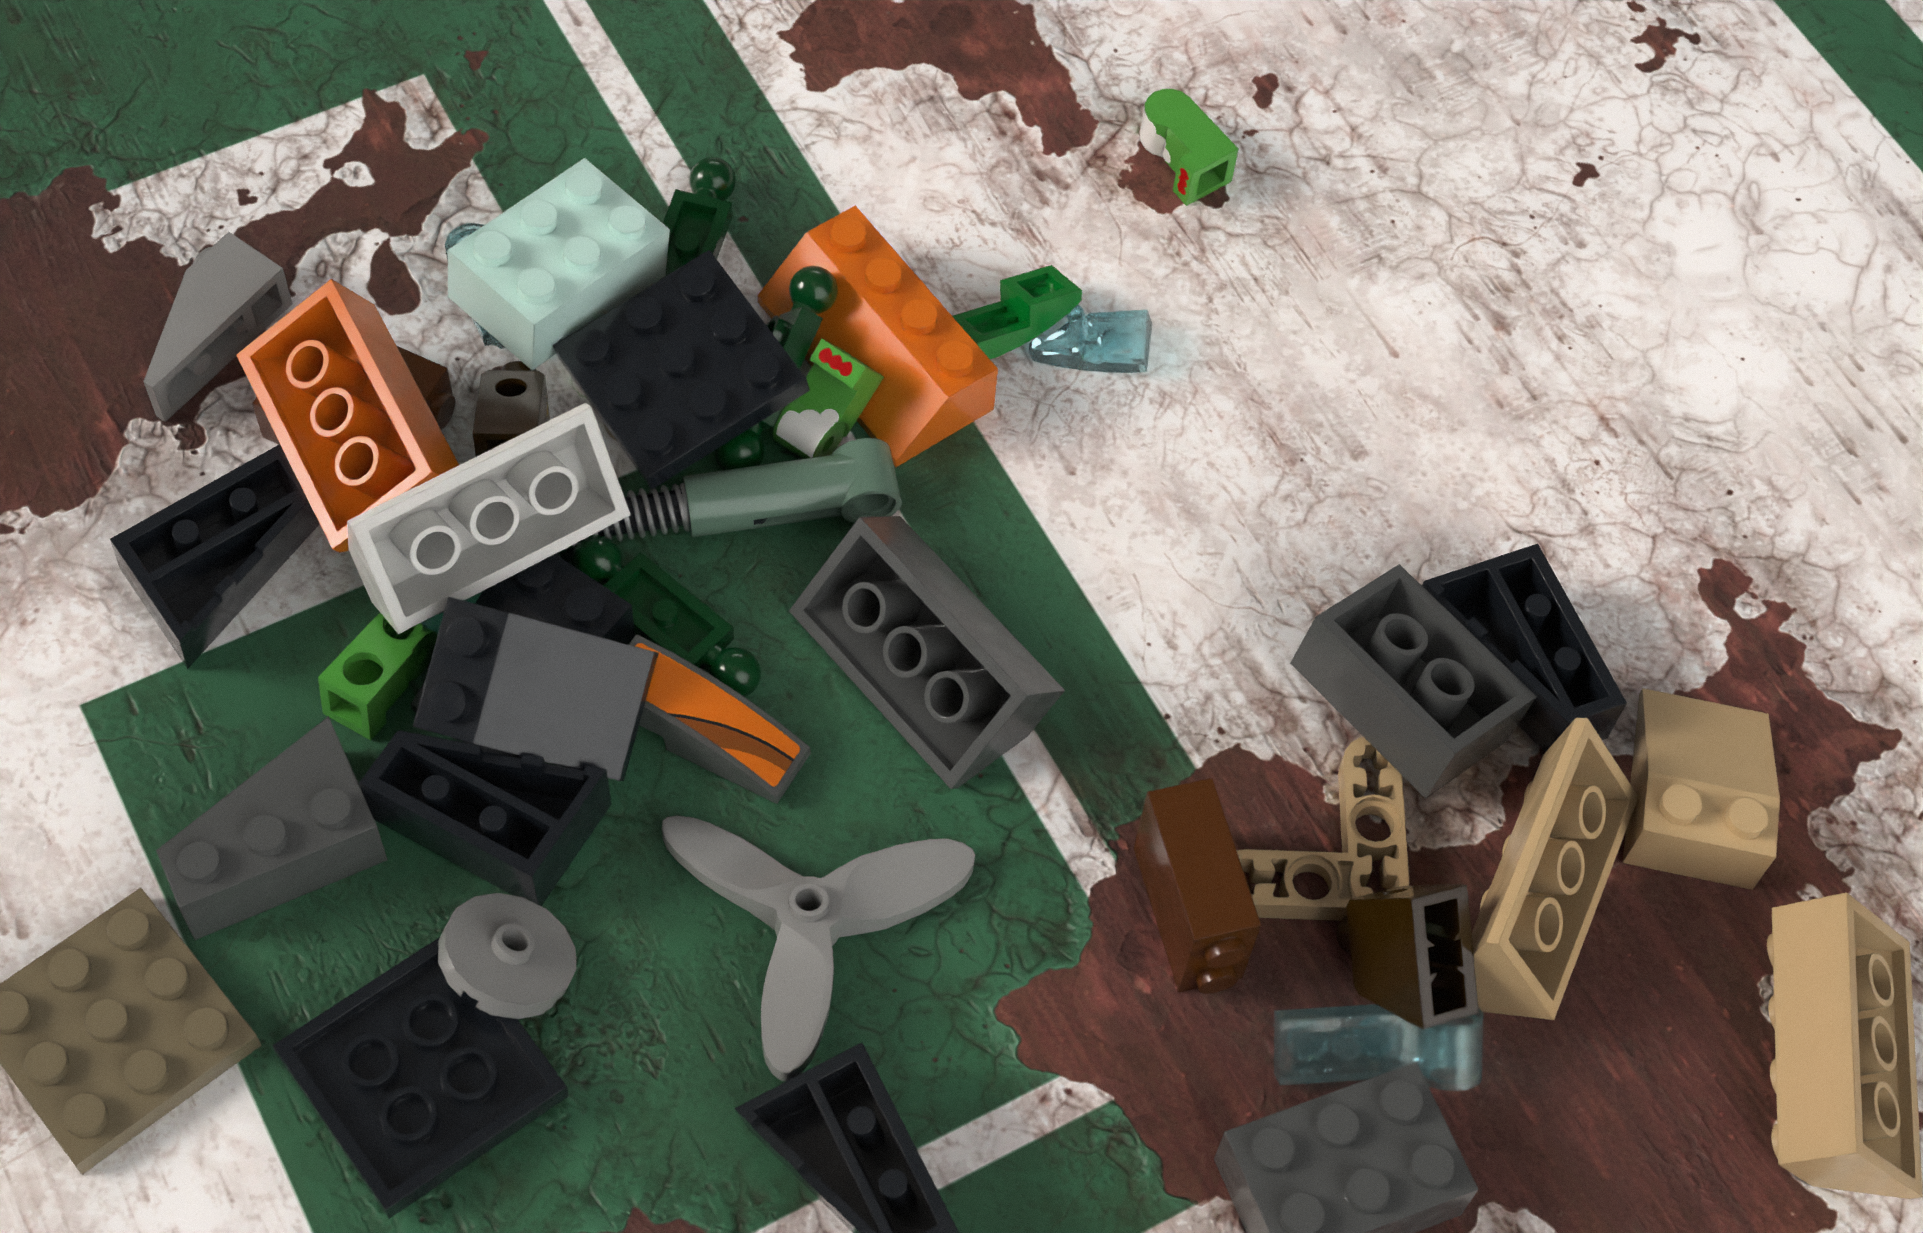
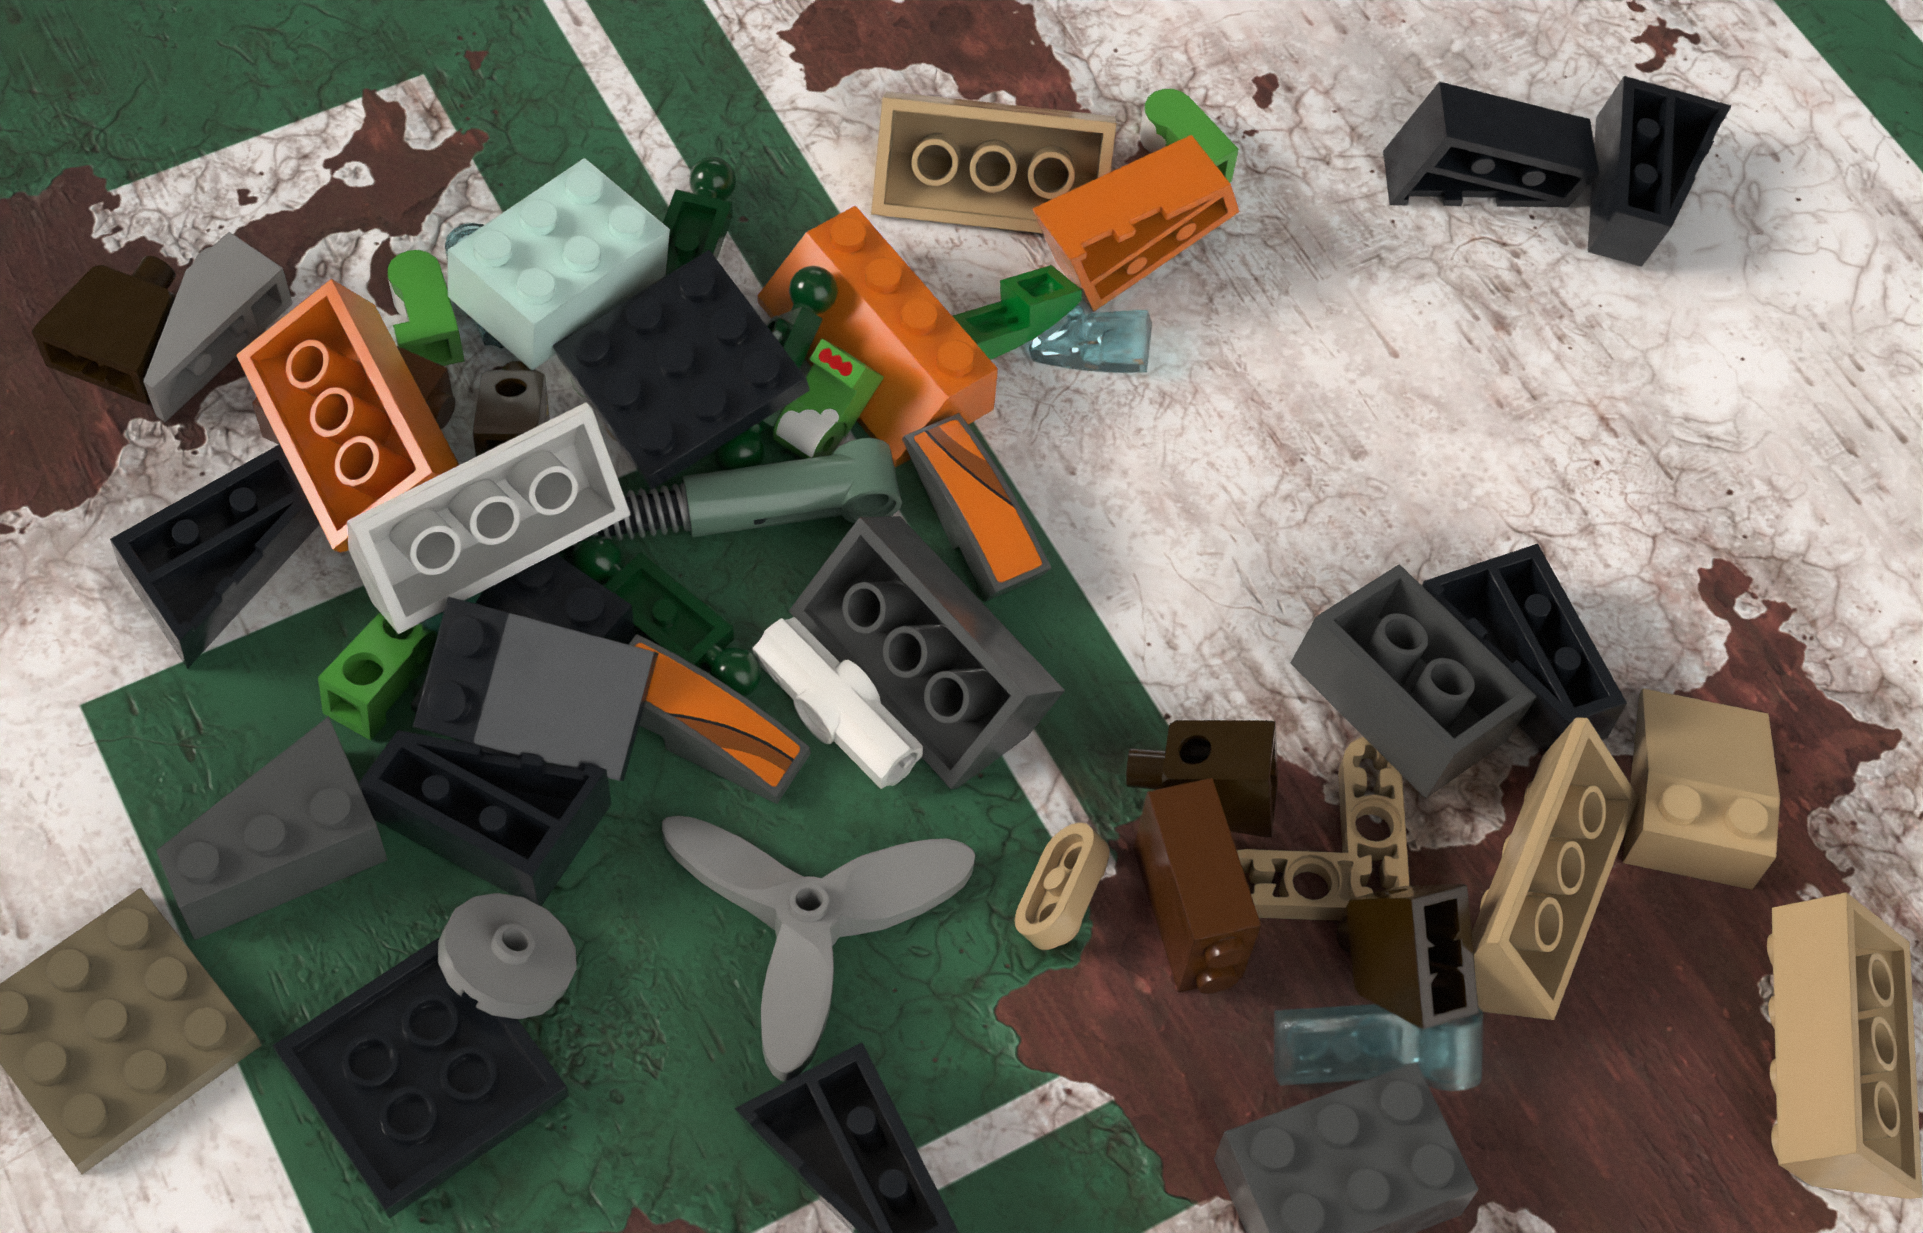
none -> dark brown torso [32,255,176,405]
none -> bright green leg [388,250,465,366]
none -> white piece [753,617,923,789]
none -> tan slope [871,91,1116,233]
none -> slope [902,413,1052,602]
none -> tan plate [1015,823,1110,950]
none -> orange wedge [1032,135,1239,312]
none -> dark brown torso [1126,720,1279,838]
none -> black wedge [1383,81,1599,207]
none -> black wedge [1587,76,1732,267]

